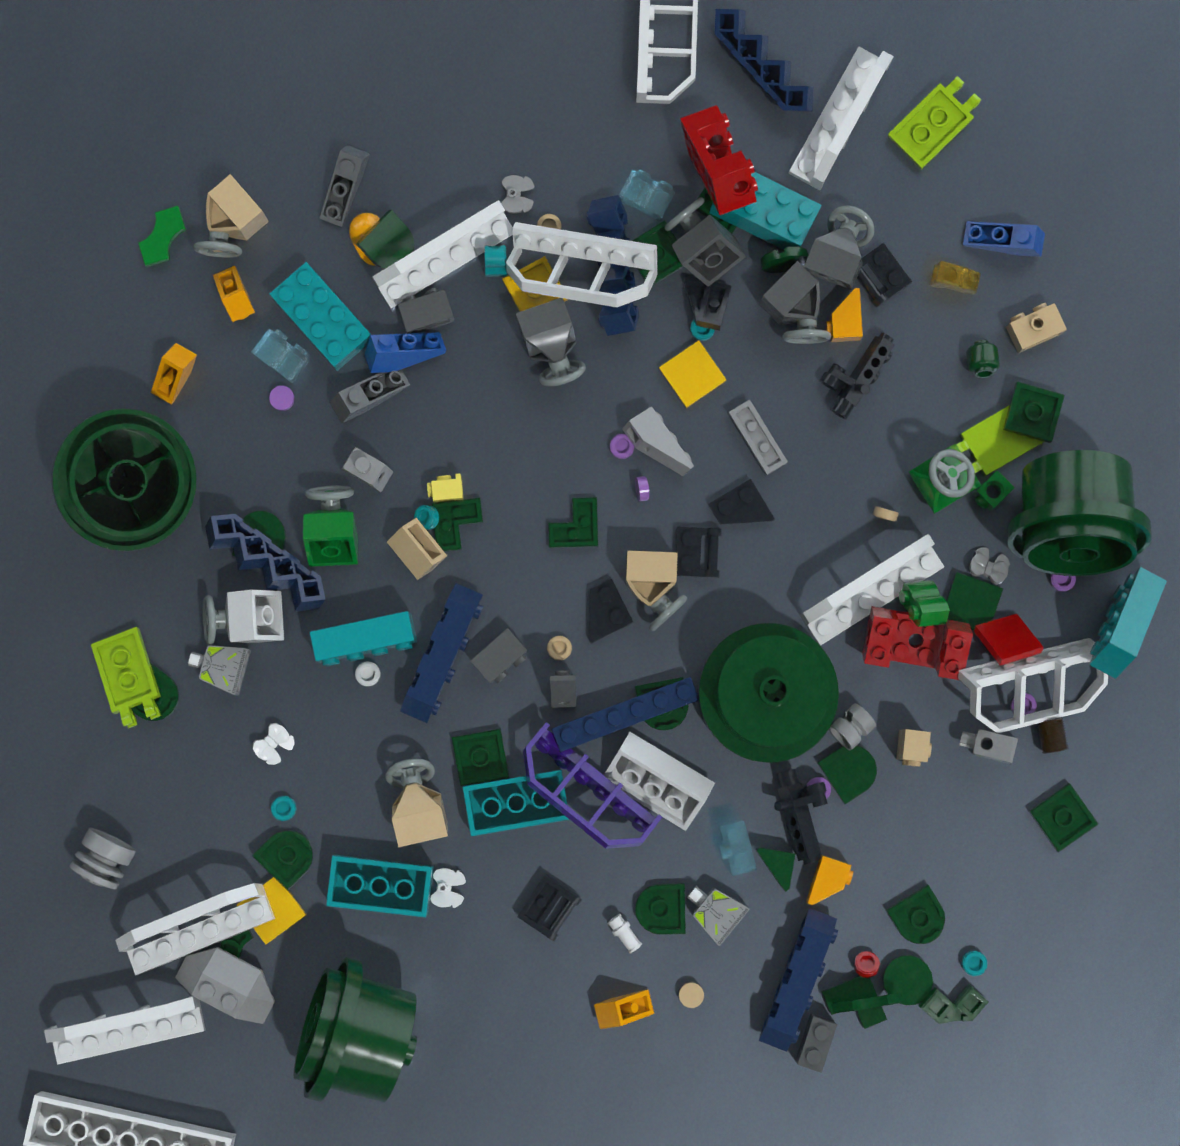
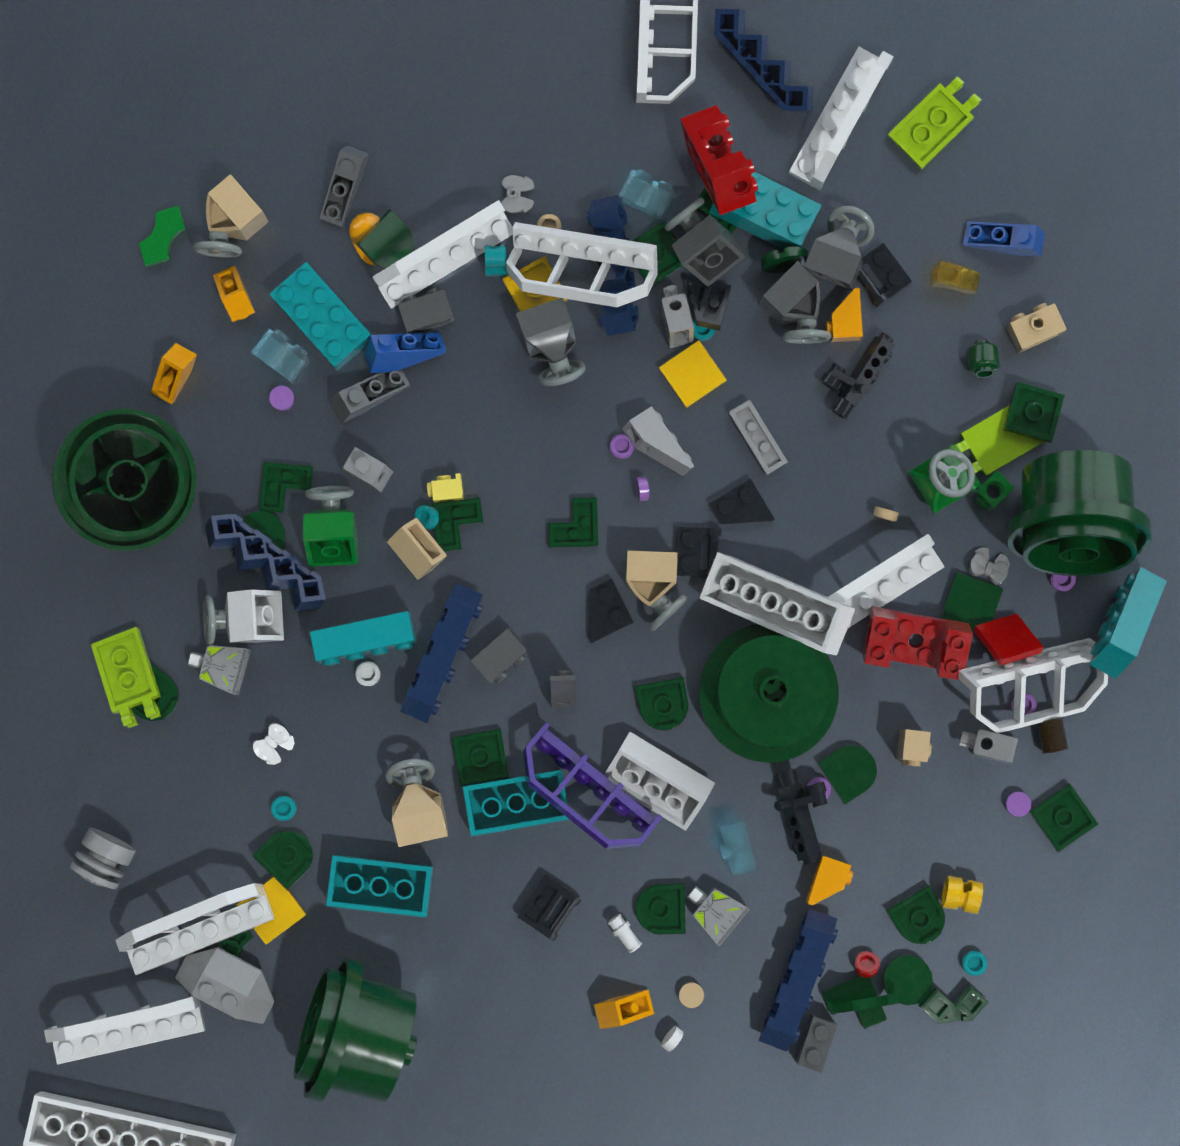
white piece [430,868,466,908] -> none
tan tile [547,636,572,661] -> none
dark blue plate [551,677,699,752] -> none
dark green slope [755,847,795,892] -> none
light grey wheel [829,703,876,750] -> none
green brick [899,580,950,627] -> none
none -> dark green tile [259,462,313,514]
none -> light grey torso [661,285,694,348]
none -> white tile [661,1026,683,1052]
none -> white brick [700,552,855,656]
none -> yellow wheel [941,875,983,914]
none -> medium lavender tile [1005,792,1031,817]

